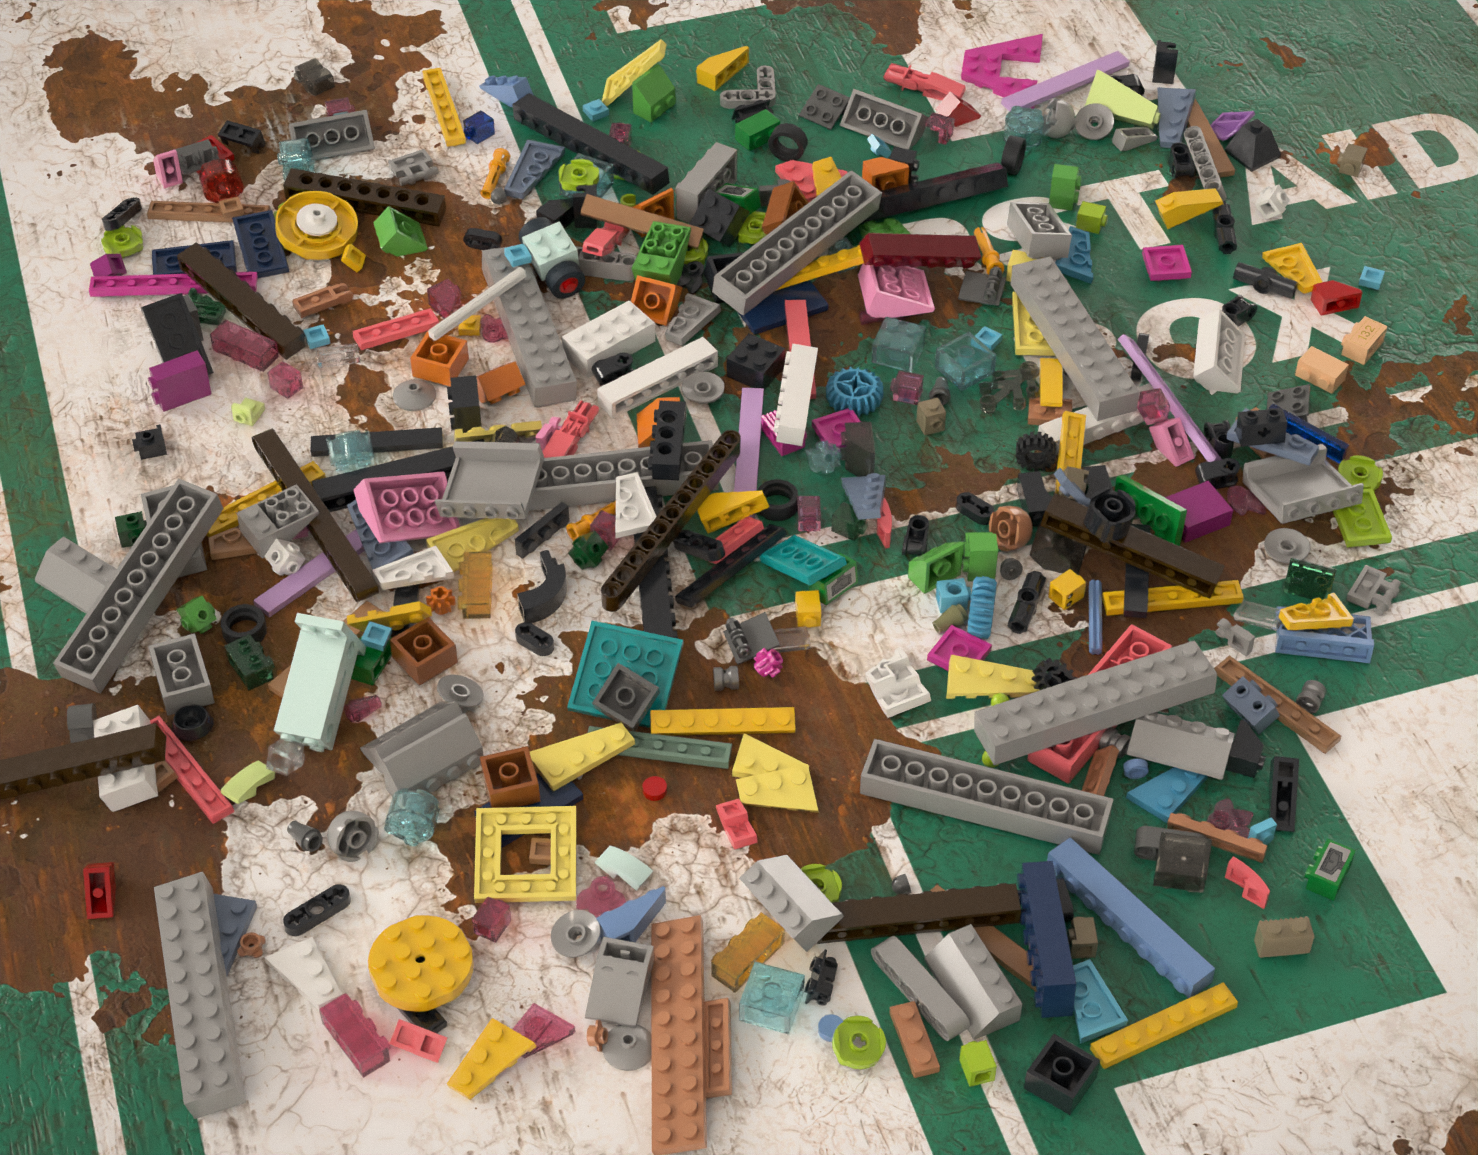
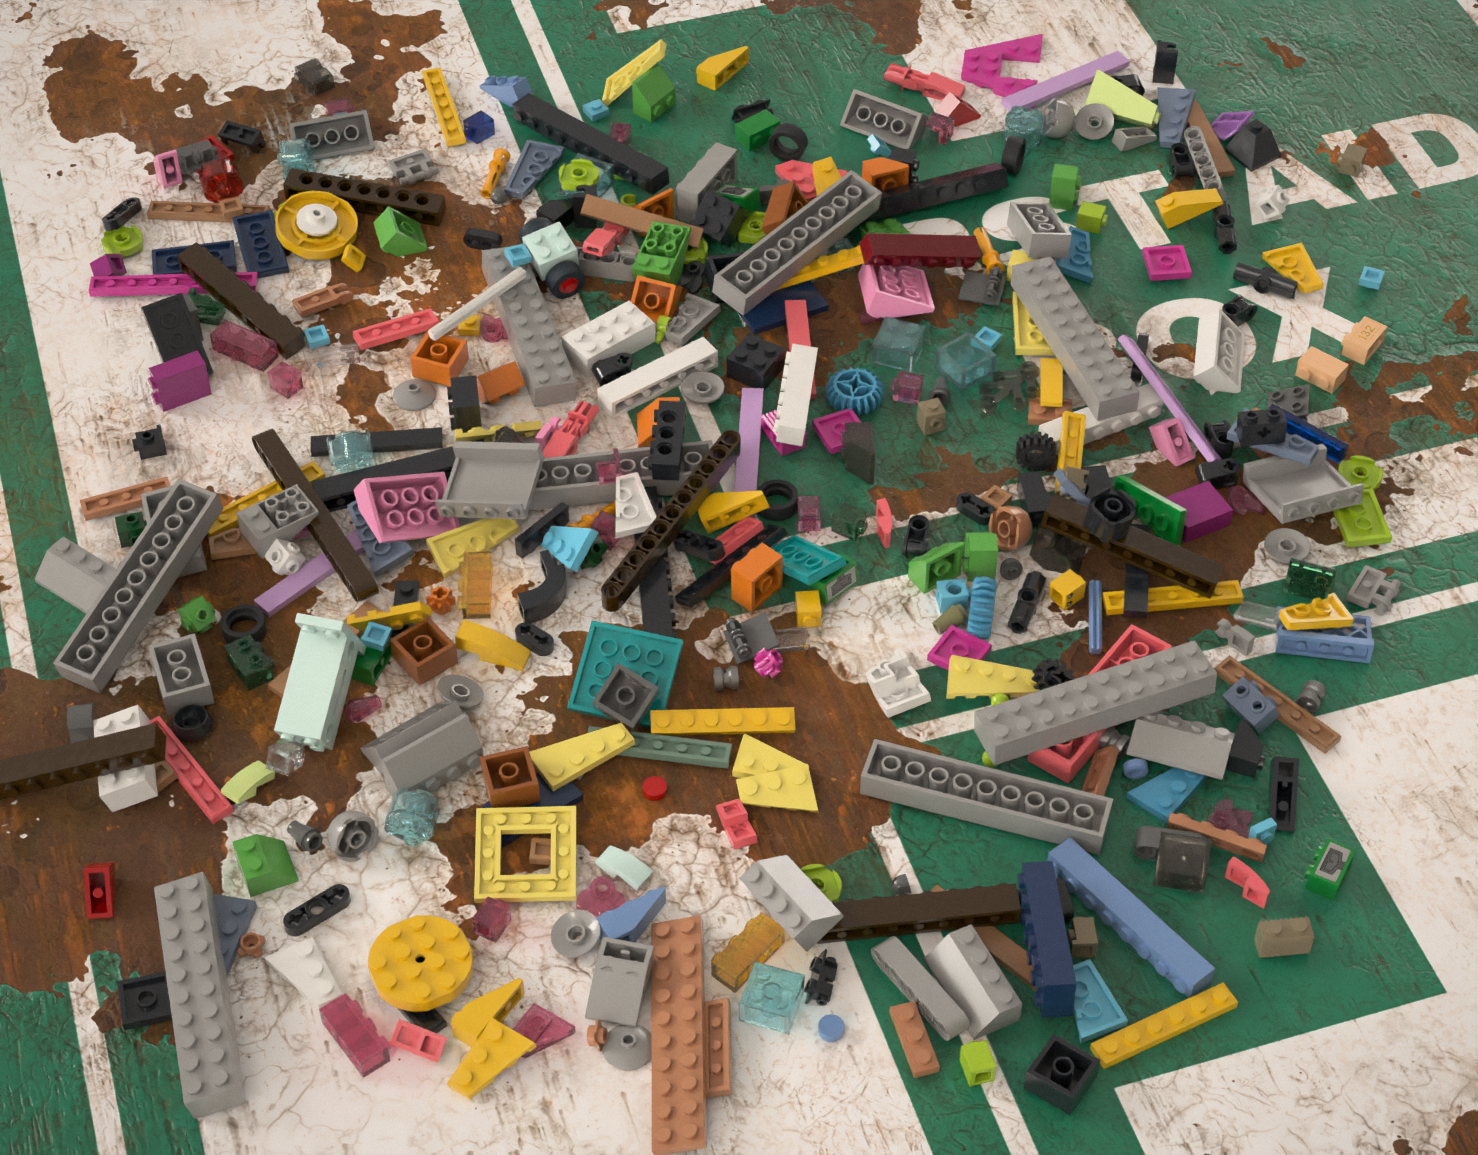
yellowish green bracket [231,398,265,426] -> none
white wing [373,546,454,590] -> none
clear pink slope [427,279,461,319] -> none
light grey beam [720,65,776,109] -> none
dark grey hinge [799,84,850,130] -> none
clear light blue brick [805,440,842,474] -> none
lime plate [832,1015,886,1069] -> none
sand blue wing [841,473,886,520] -> none
clear pink brick [1137,388,1170,425] -> none
red slope [1310,280,1363,316] -> none
none -> nougat plate [80,477,171,521]
none -> black plate [117,971,172,1030]
none -> bright green slope [232,834,299,897]
none -> yellow slope [451,978,525,1047]
none -> yellow slope [455,620,531,671]
none -> medium azure wing [541,526,598,572]
none -> clear pink panel [596,448,621,485]
none -> lime piece [655,315,672,344]
none -> orange brick [731,543,783,612]
none -> medium nougat plate [981,485,1012,511]

